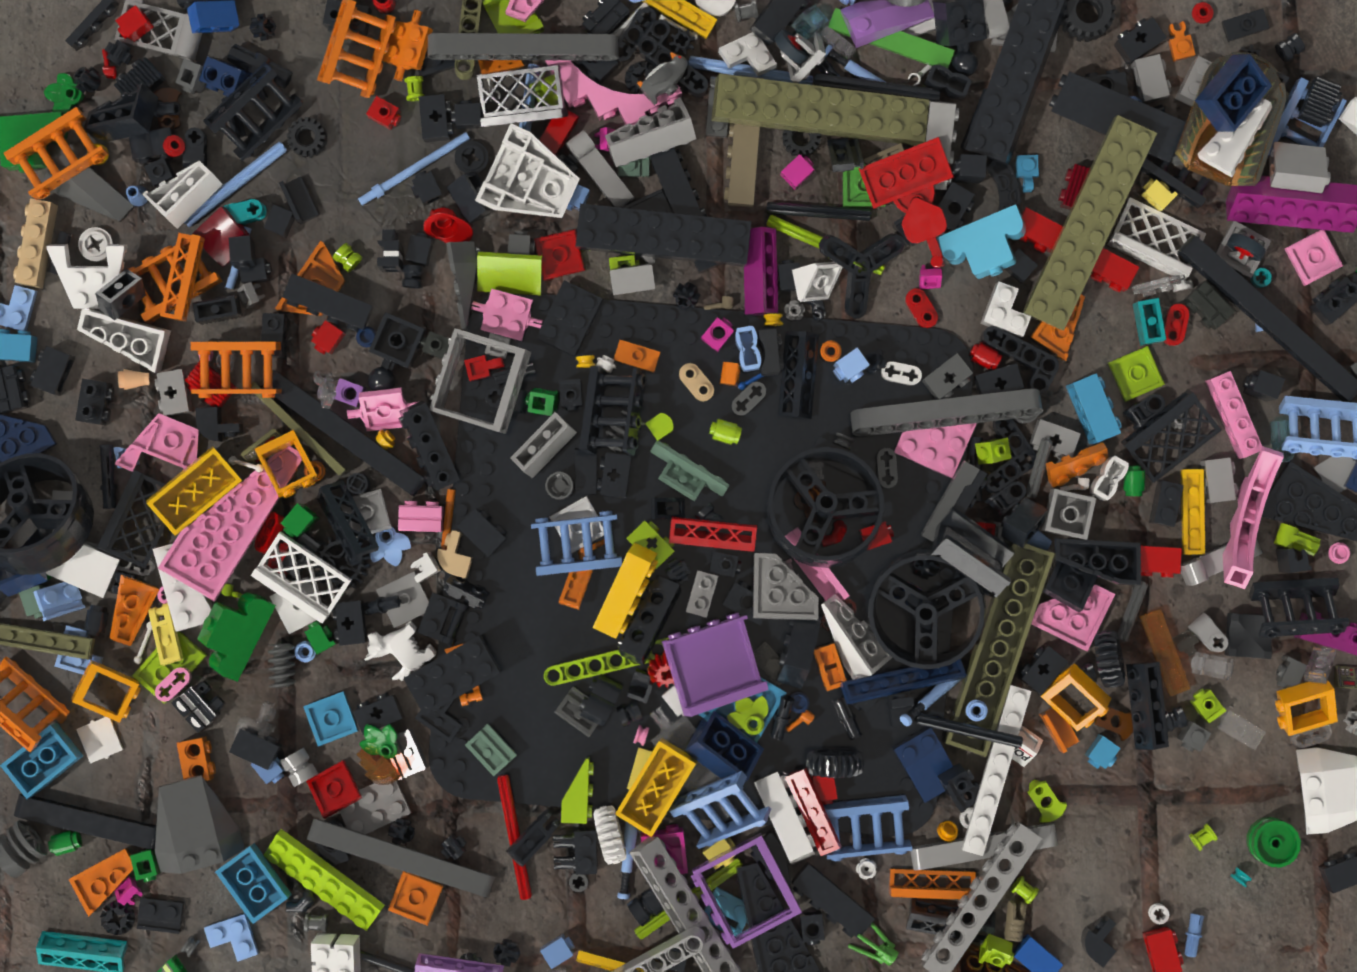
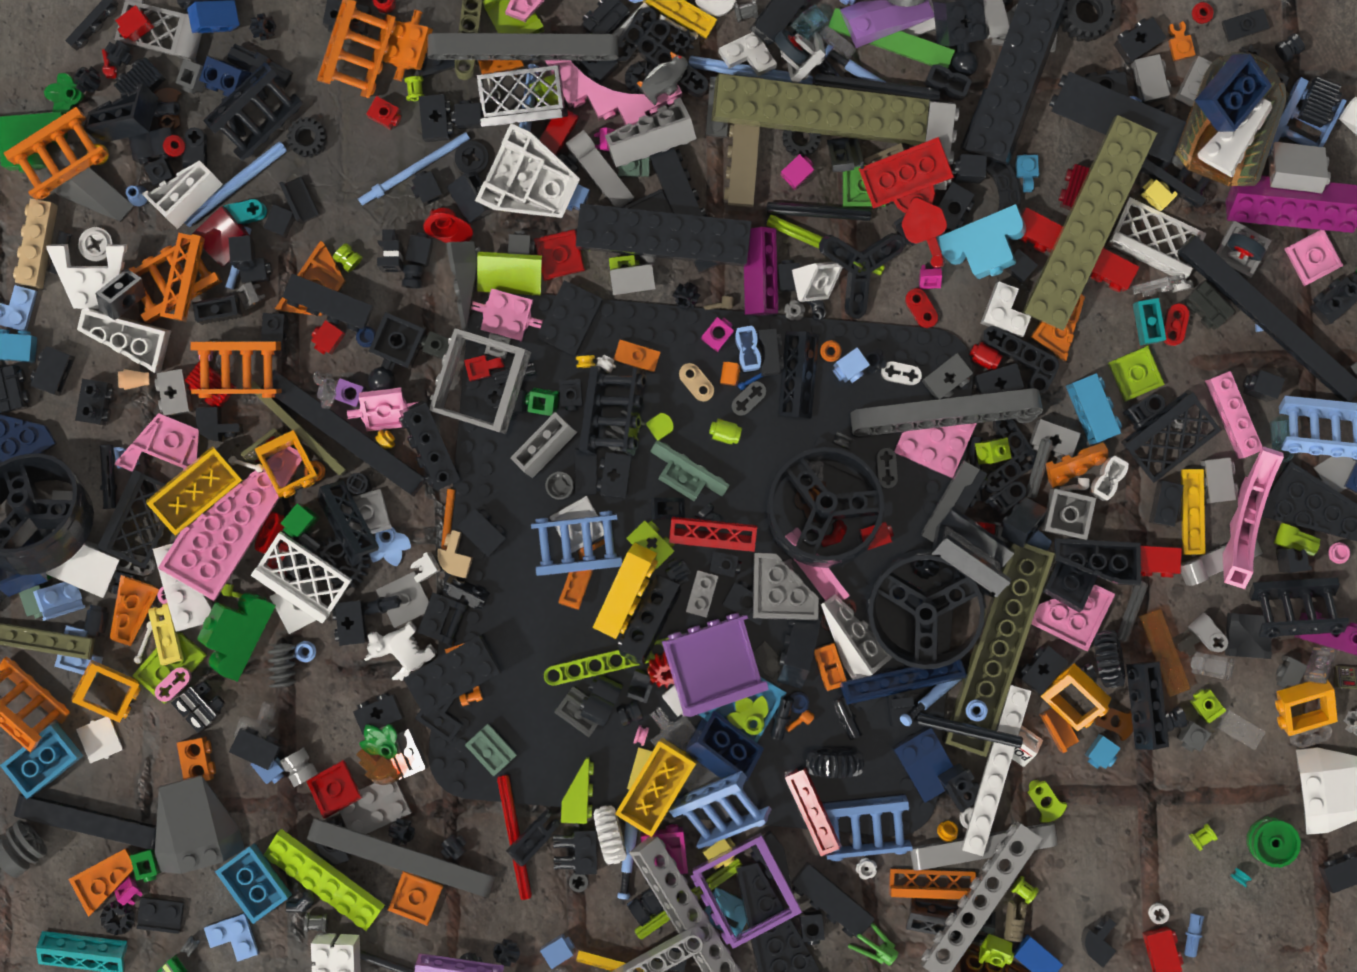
green brick [48,830,82,856] -> none
dark azure plate [303,691,359,746] -> none
green brick [305,621,338,654] -> none
bright pink brick [398,501,444,532] -> none
white wedge [754,772,816,865] -> none
yellow bush [763,314,783,326] -> none
red brick [811,775,837,805] -> none
white hand [908,65,932,86] -> none
green brick [1123,466,1145,496] -> none
teal bush [1250,268,1272,288] -> none

